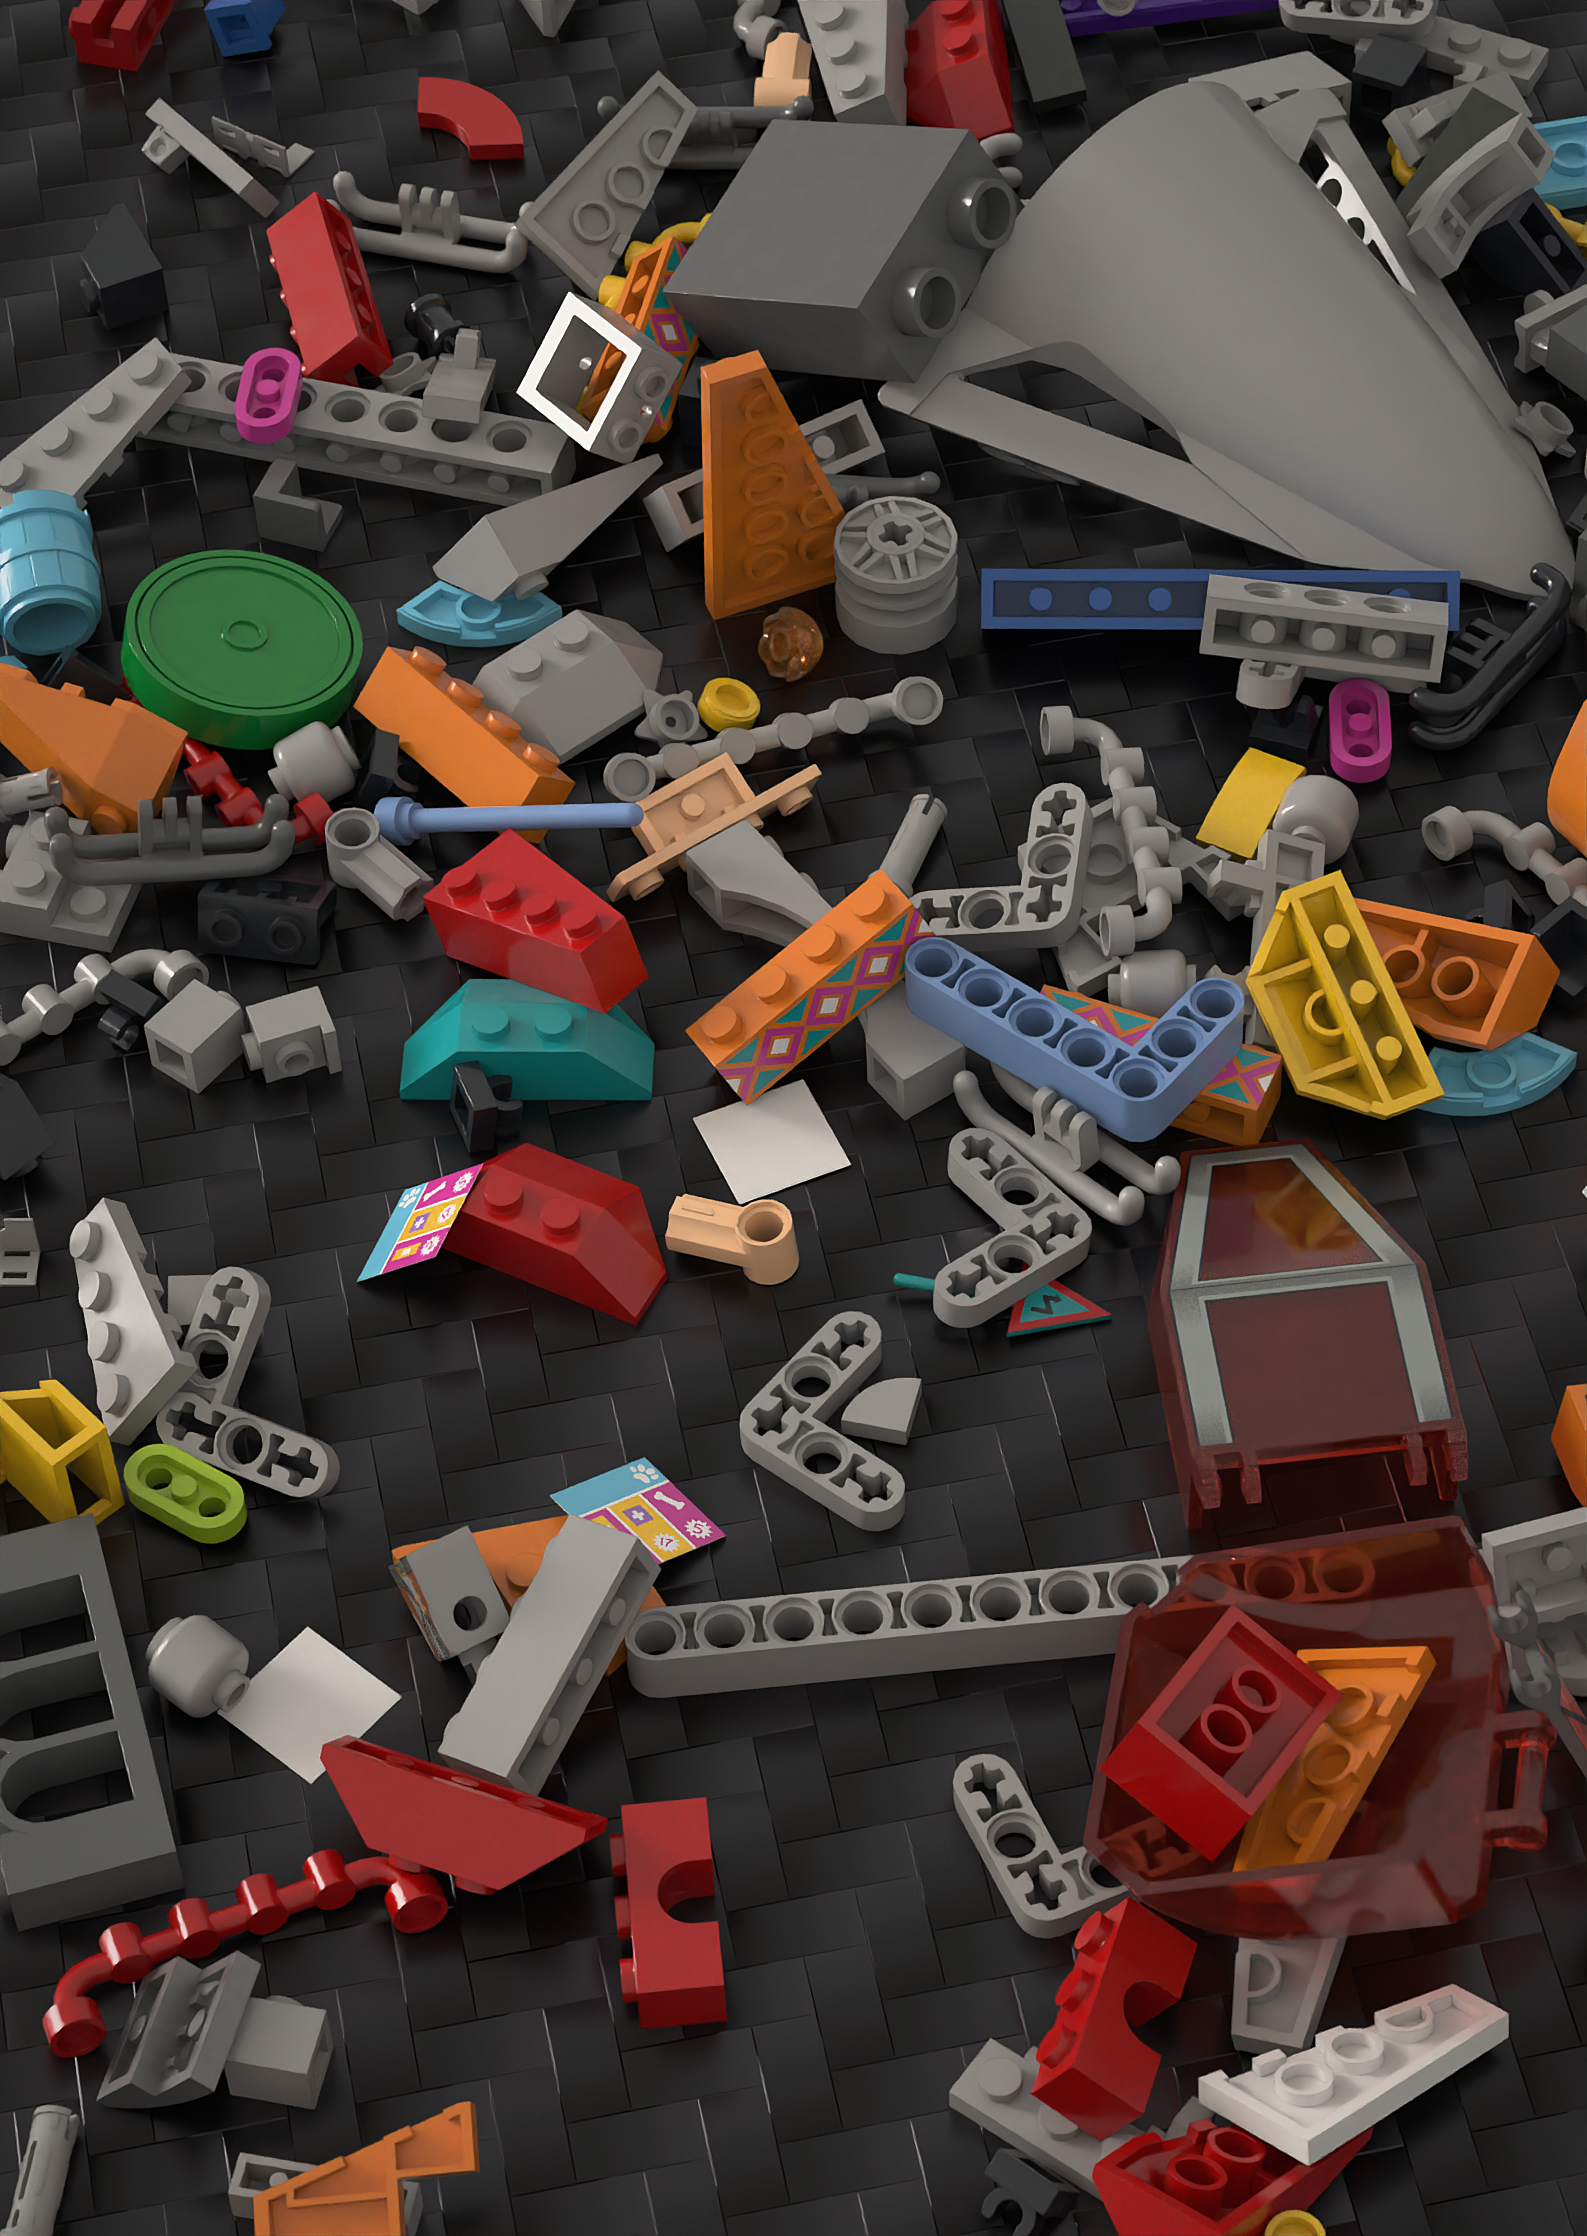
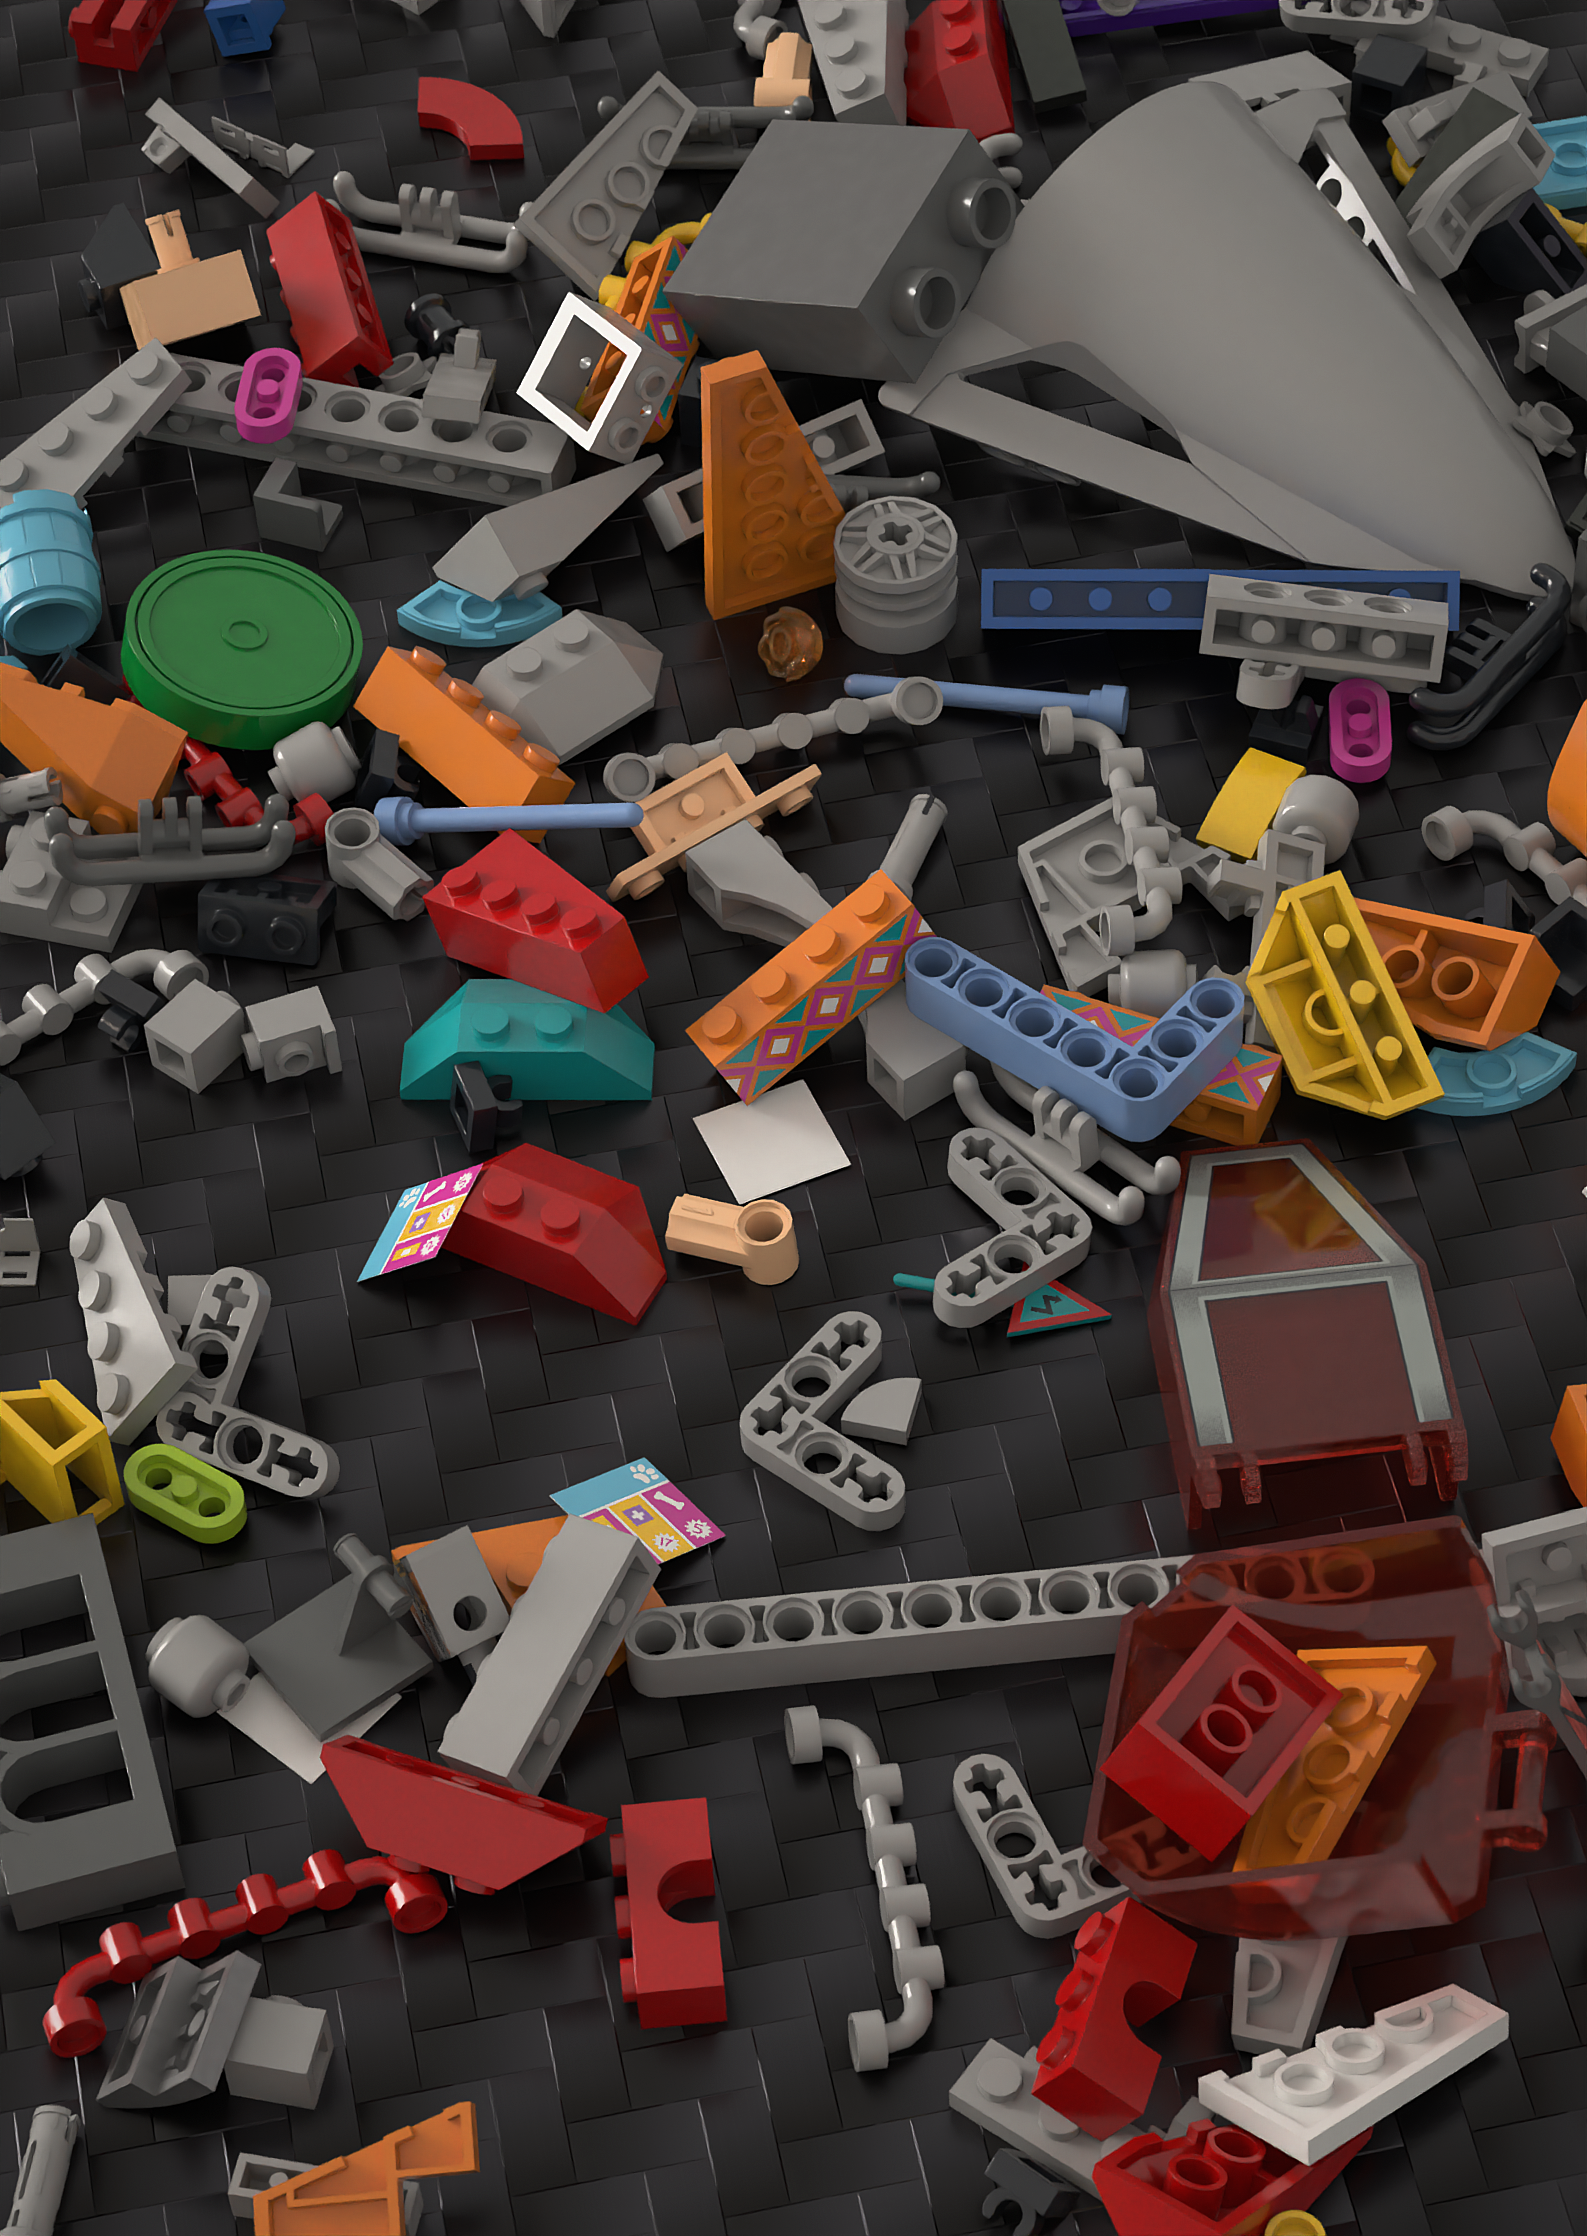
light grey plate [634,689,708,749] -> none
yellow tile [697,678,760,733] -> none
light grey beam [909,783,1094,952] -> none
none -> light nougat brick [119,210,261,351]
none -> dark grey plate [243,1533,434,1743]
none -> light grey bar [784,1705,944,2072]
none -> medium blue piece [844,674,1129,734]

